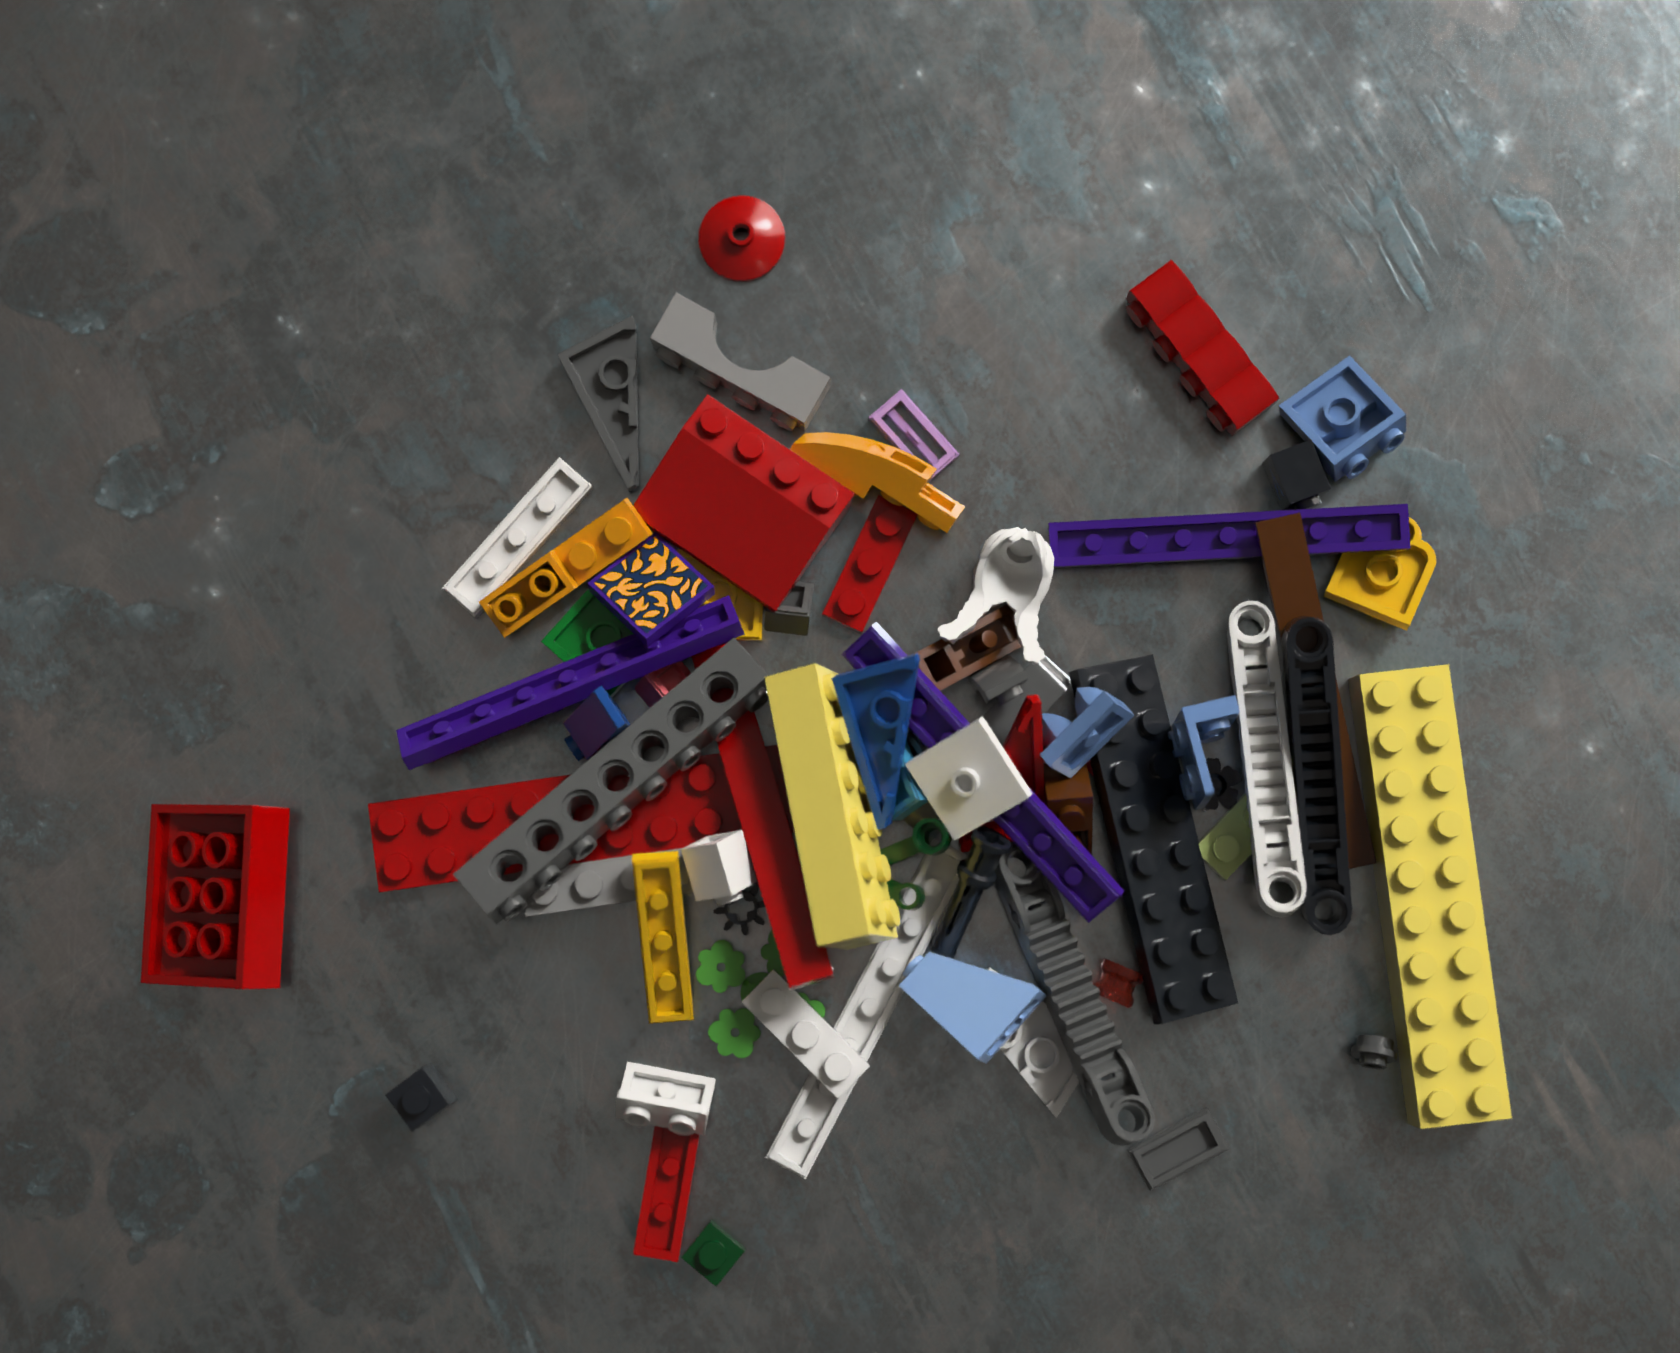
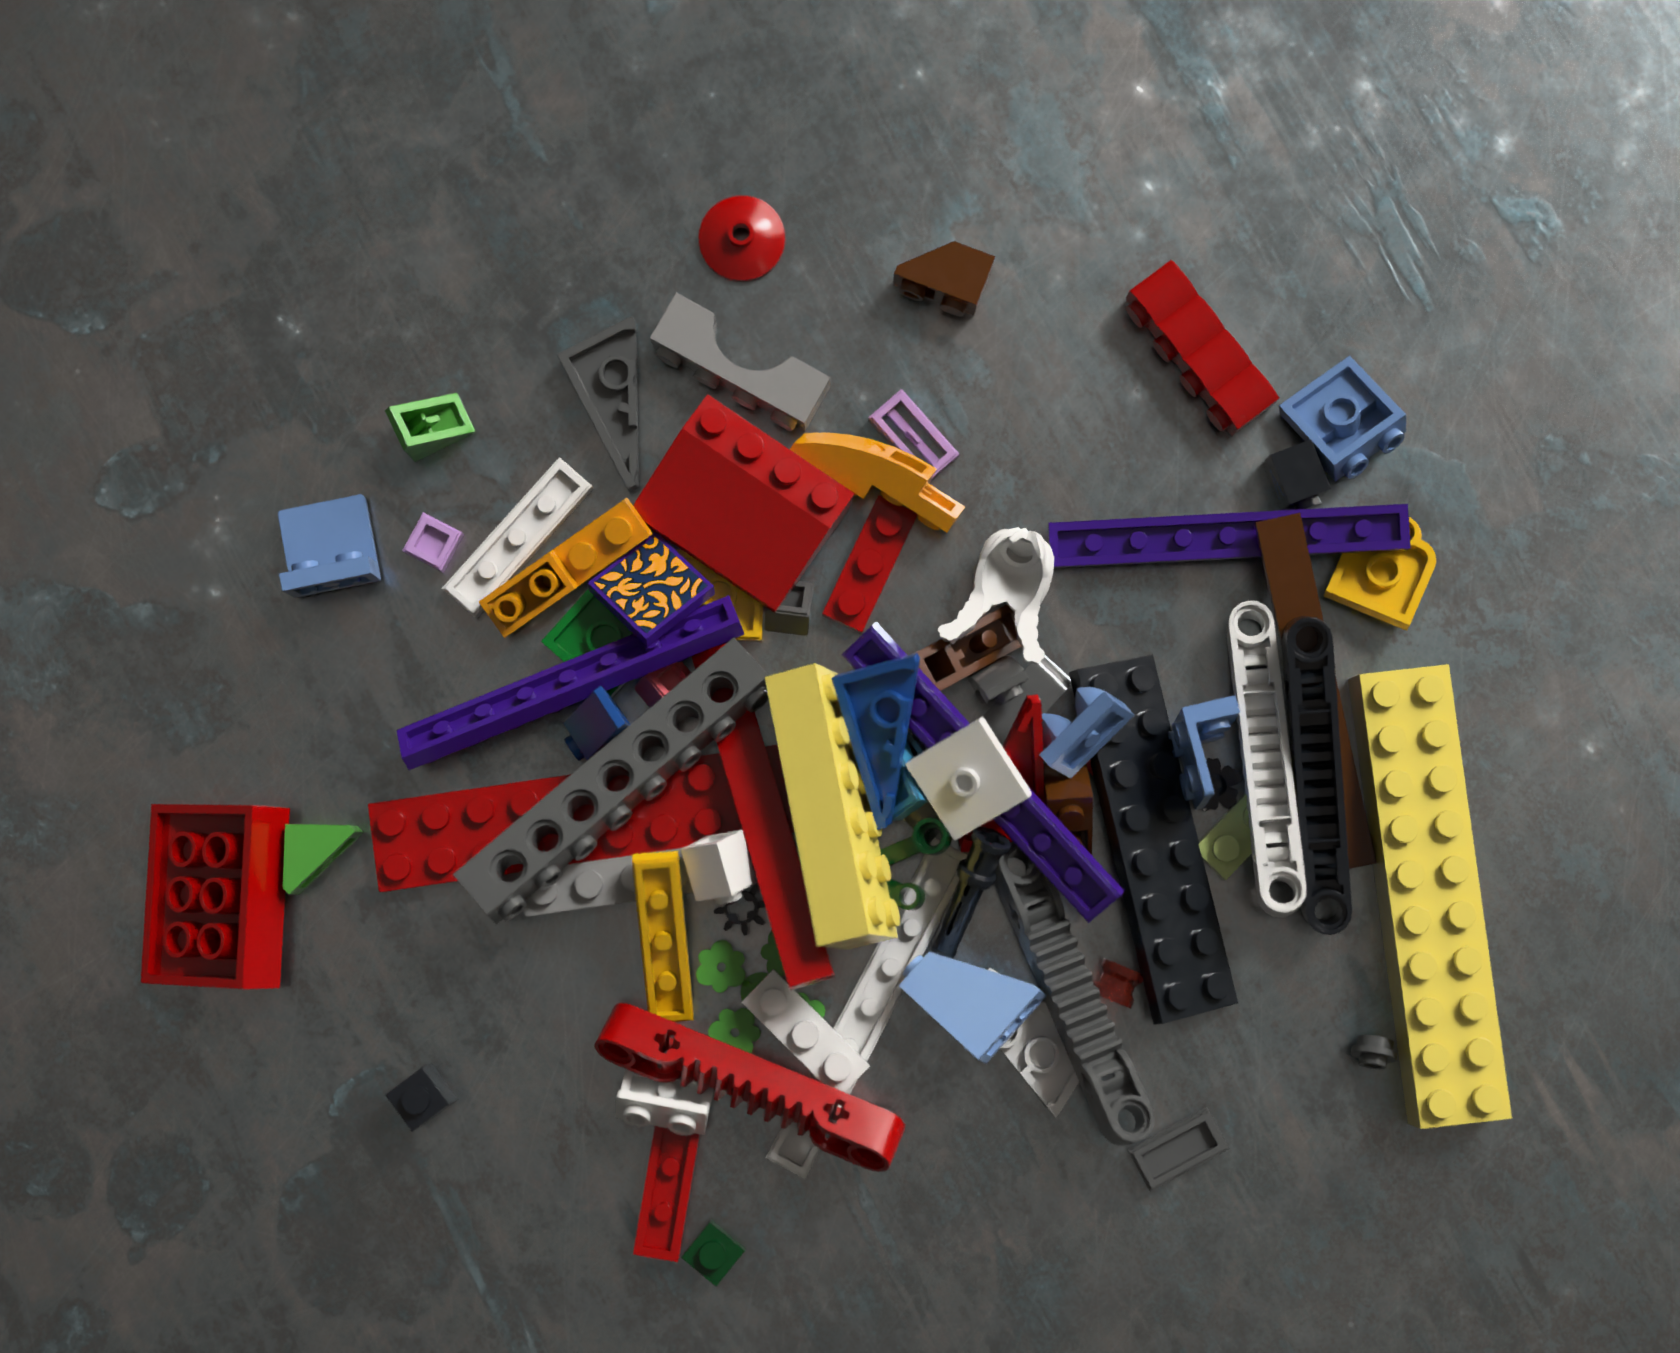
none -> medium blue bracket [278,494,381,598]
none -> bright green slope [283,824,364,895]
none -> bright green slope [385,393,476,462]
none -> lavender tile [402,512,464,573]
none -> red gear [594,1003,905,1172]
none -> reddish brown slope [893,241,995,316]

